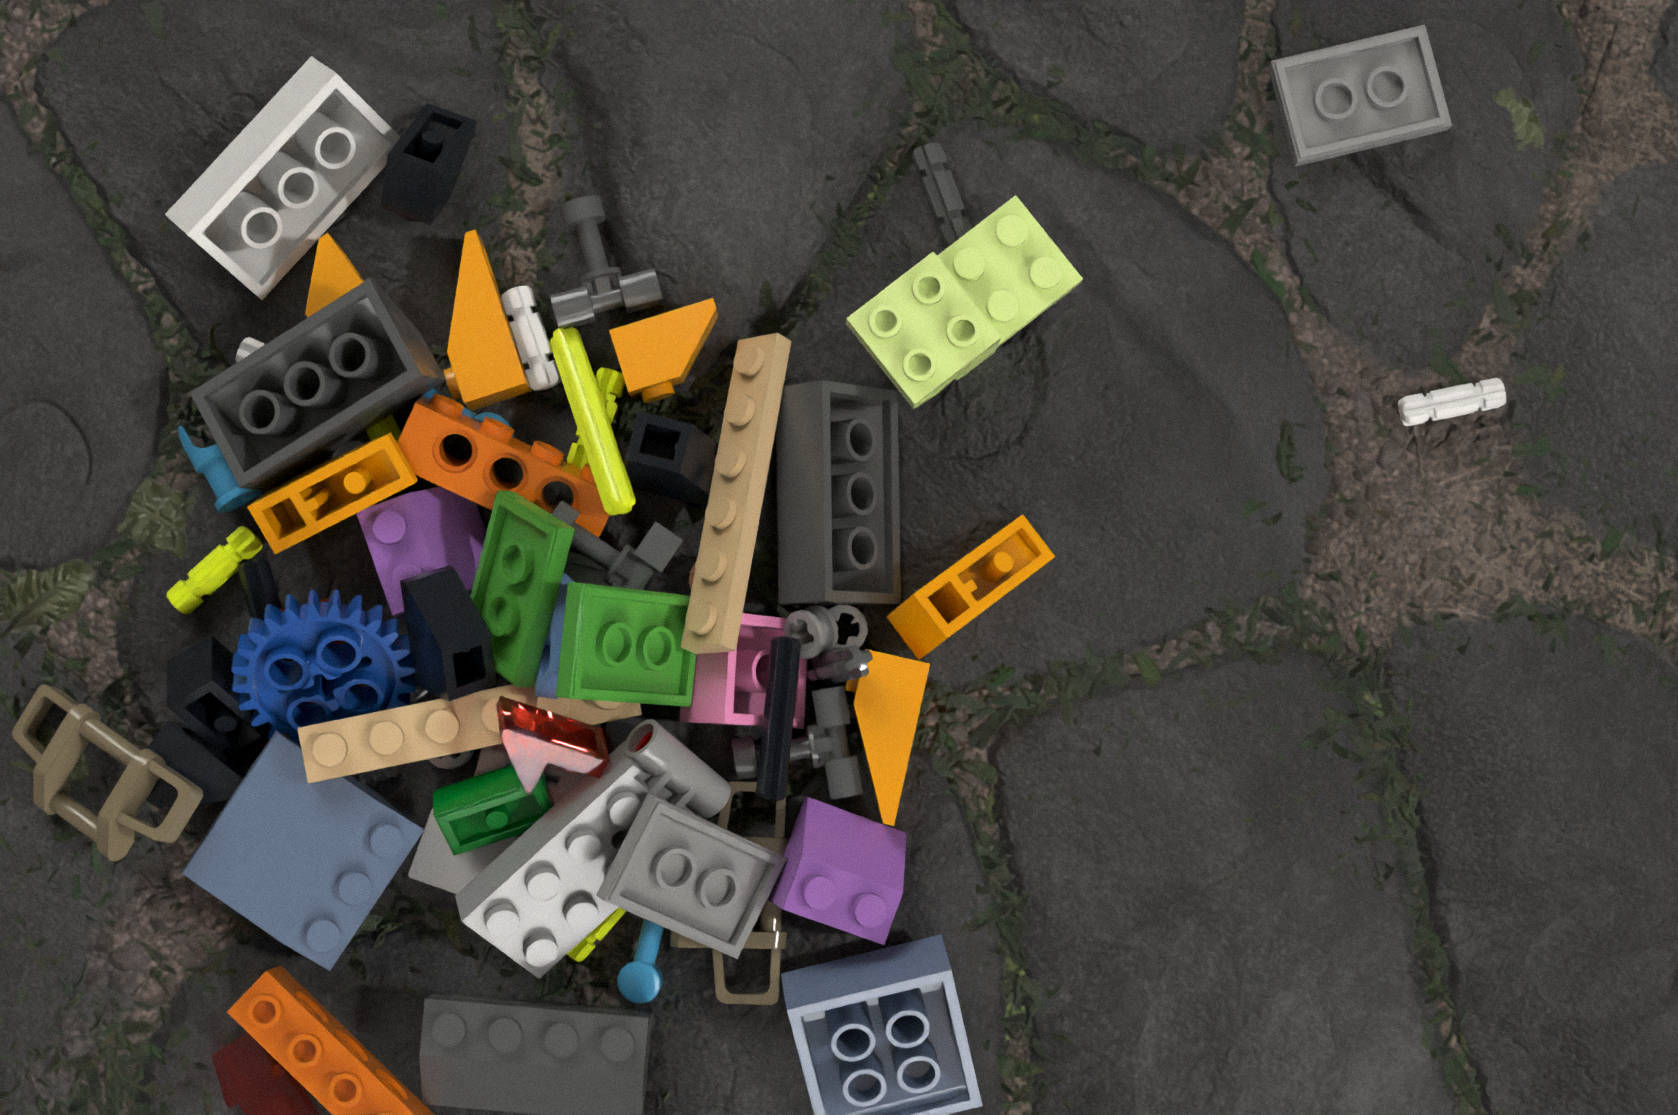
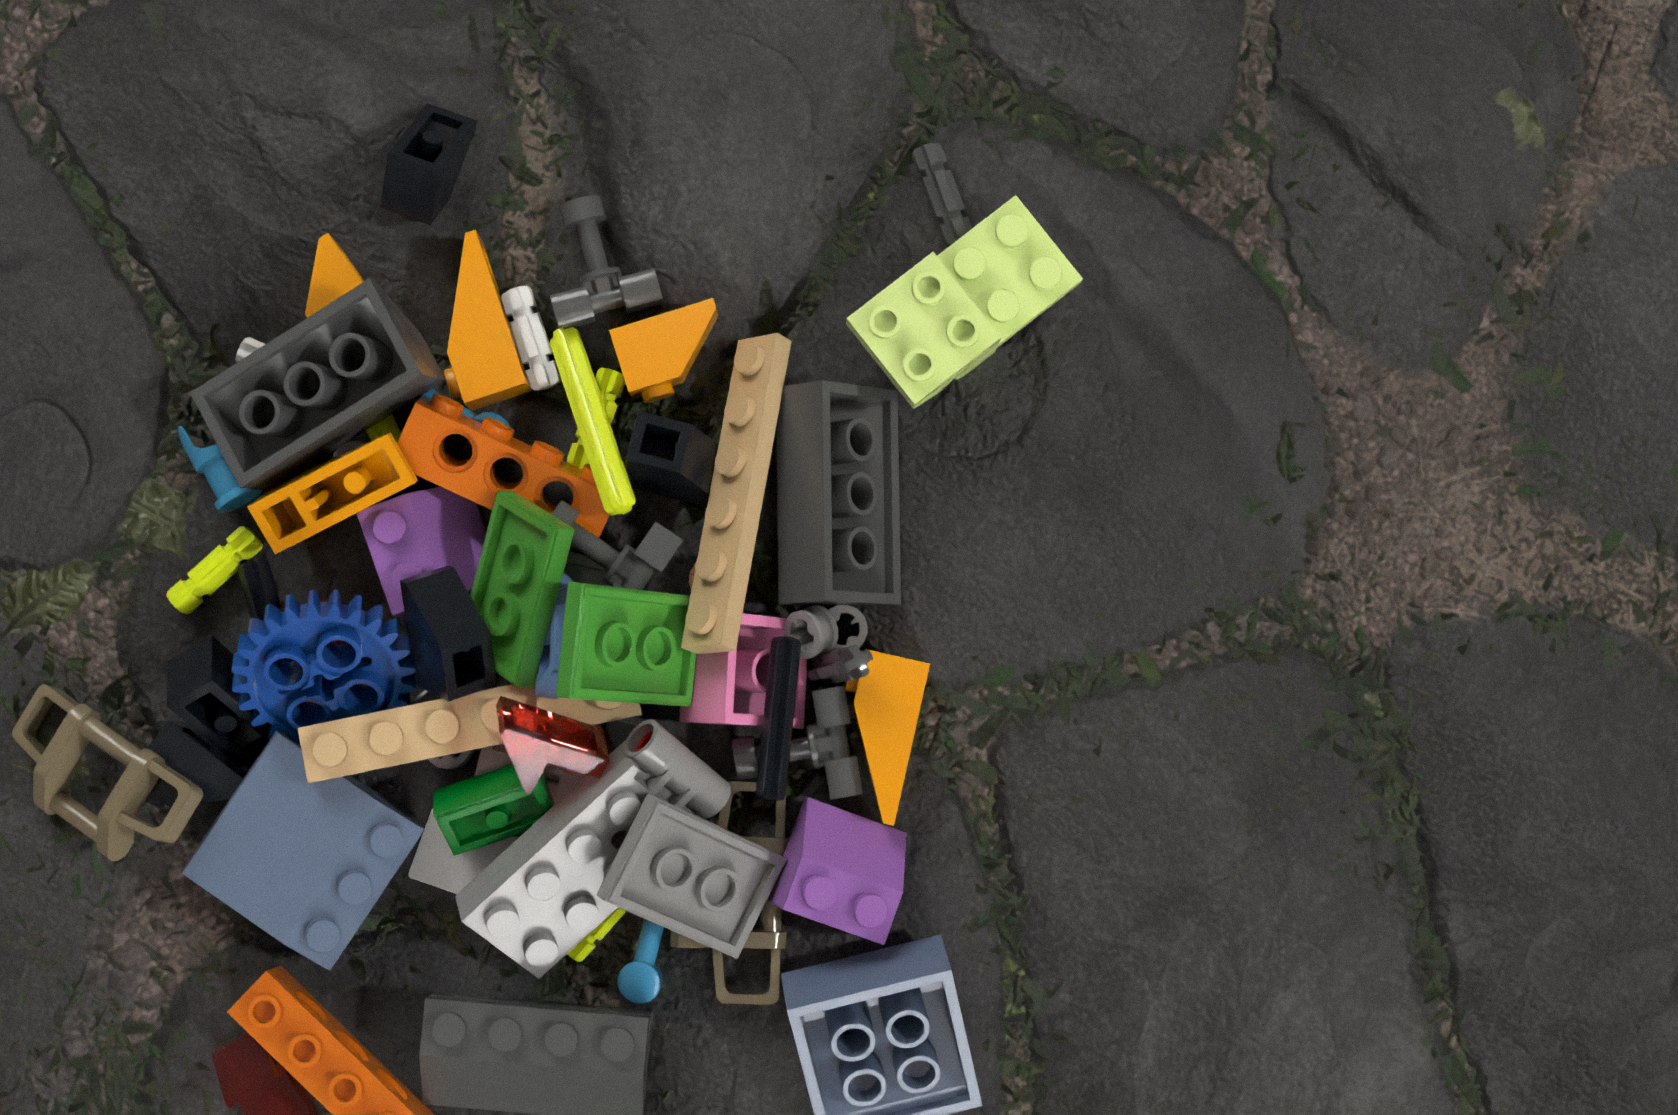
white slope [165,56,401,300] -> none
light orange slope [886,514,1055,660] -> none
light grey tile [1268,25,1452,167] -> none
white axle [1398,378,1506,426] -> none

